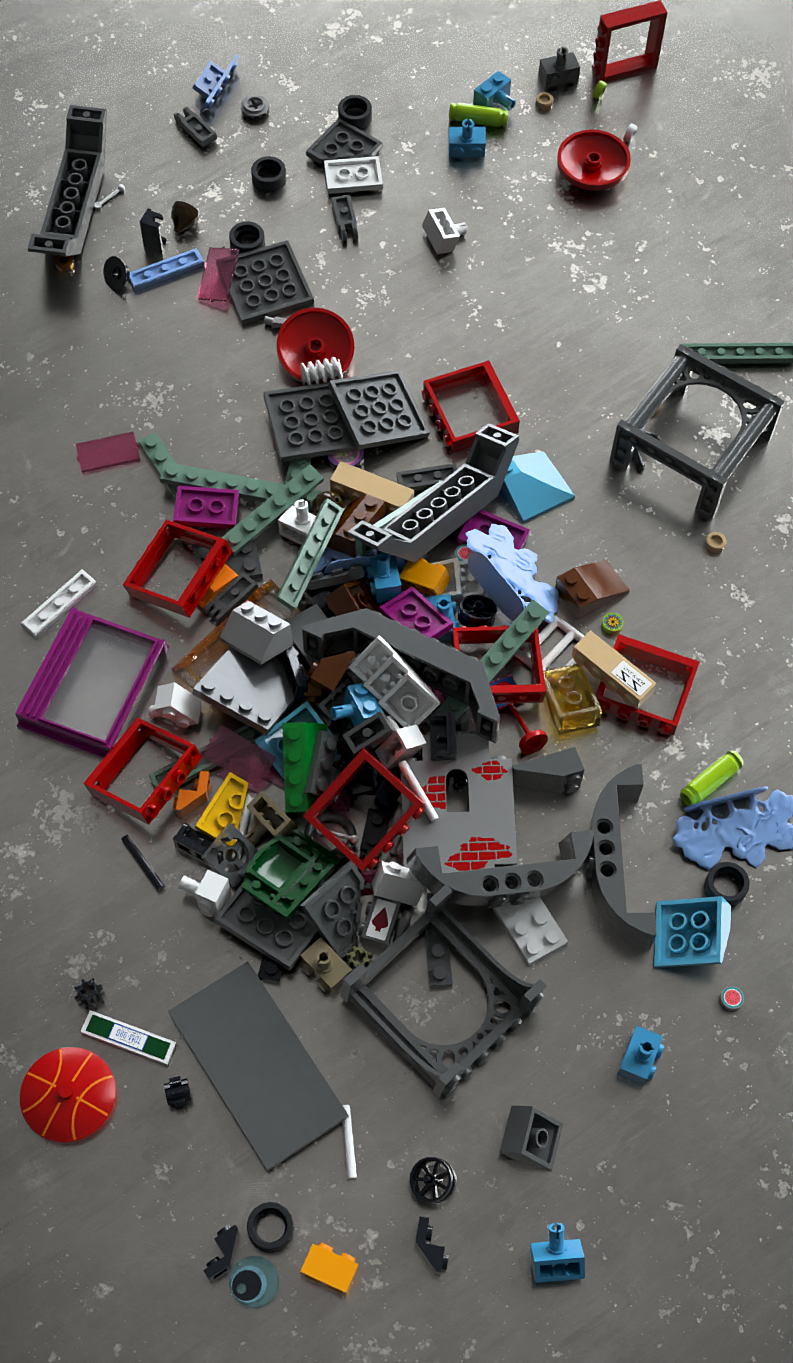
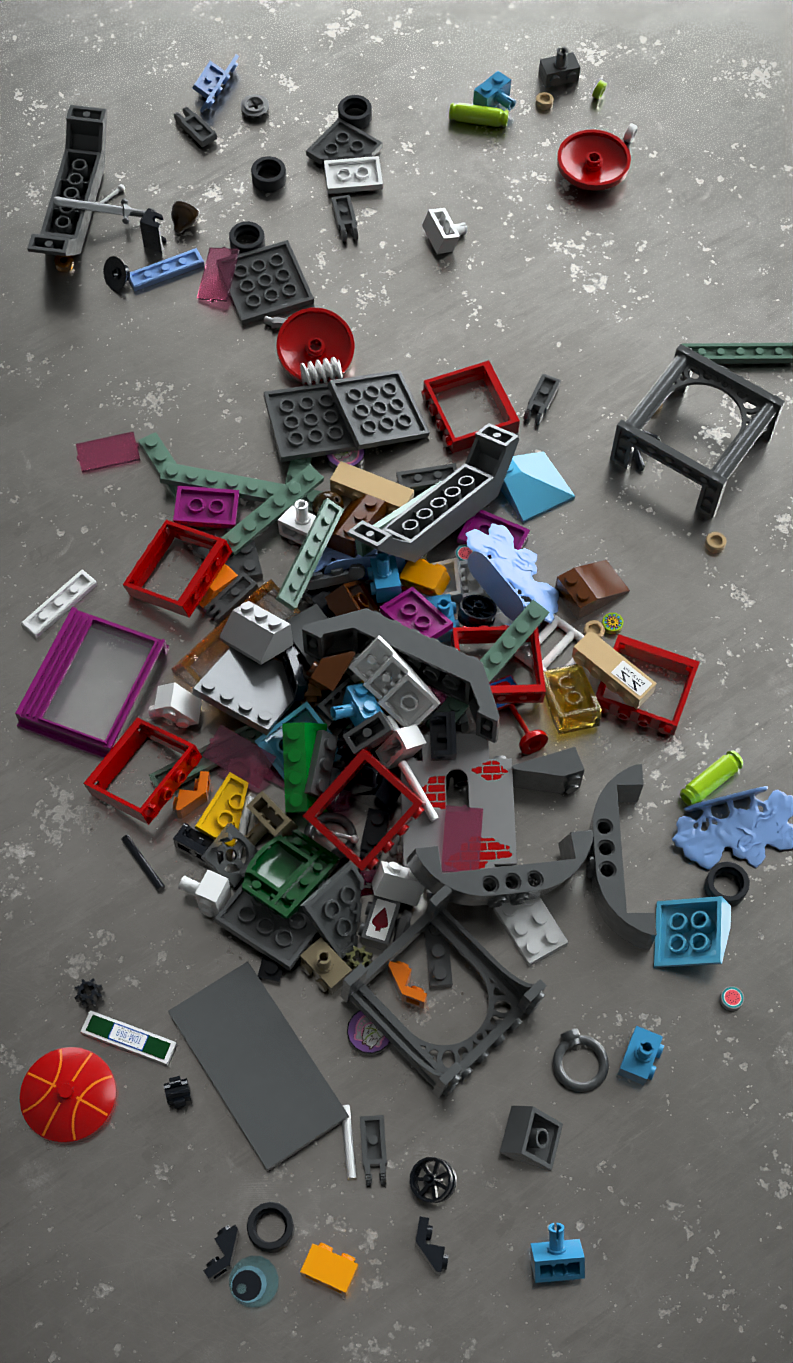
dark azure brick [448,119,486,157] -> none
red window [592,0,668,82] -> none
none -> dark grey sword [52,197,156,224]
none -> tile [347,1010,391,1056]
none -> dark grey hinge [360,1115,387,1186]
none -> orange slope [388,961,427,1009]
none -> clear pink piece [441,805,483,872]
none -> dark grey hinge [523,374,561,425]
none -> dark grey piece [553,1028,609,1092]
none -> tan tile [583,620,605,639]

